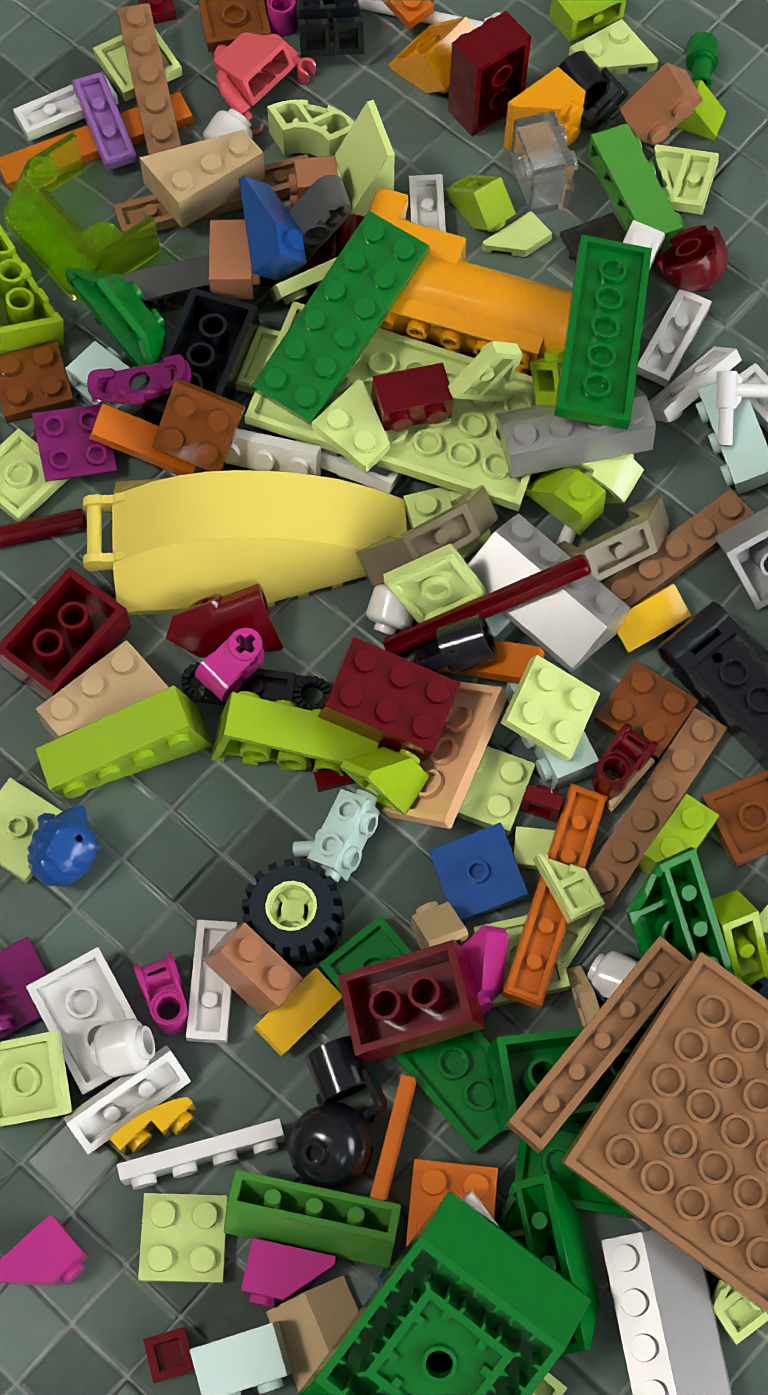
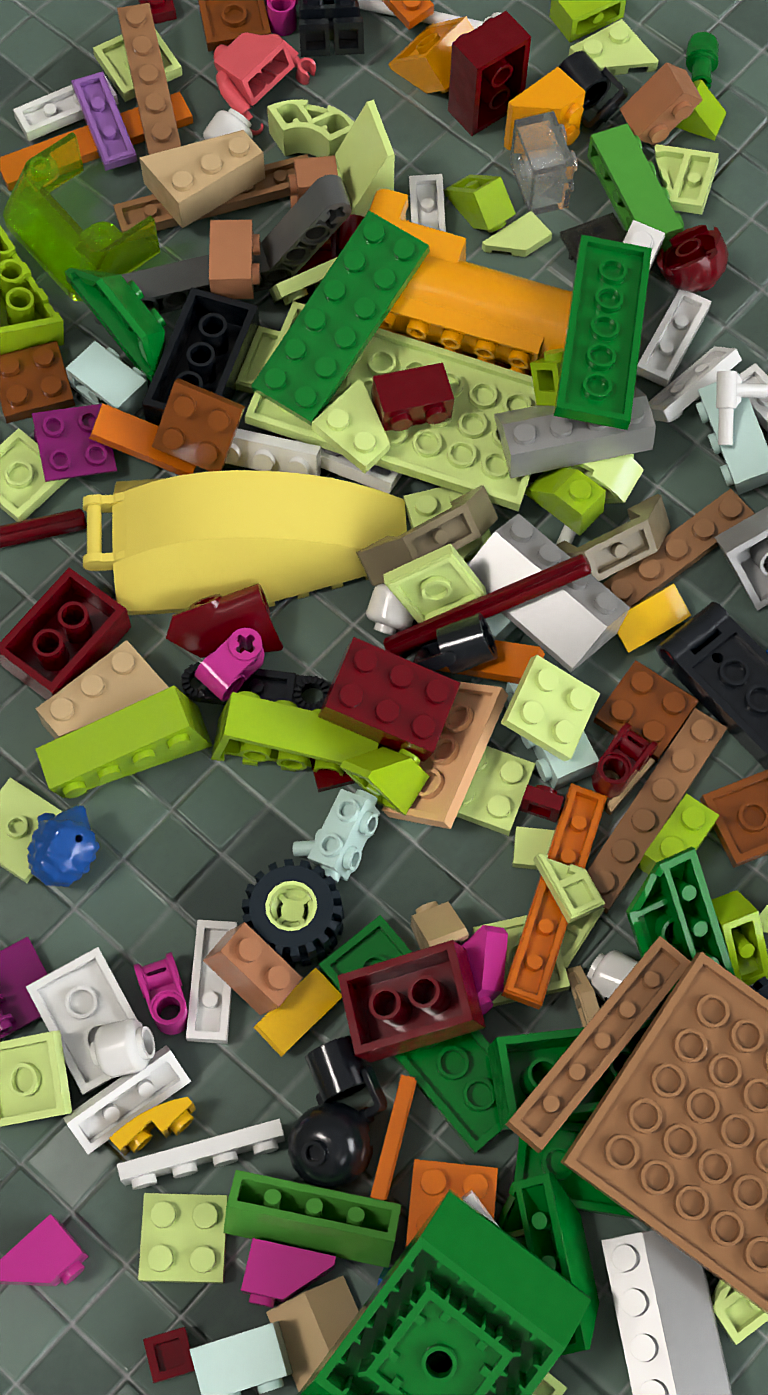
magenta piece [87,354,192,405] -> none
blue slope [239,176,307,281] -> none
blue plate [429,822,530,923] -> none
yellowish green wing [448,341,523,401] -> none

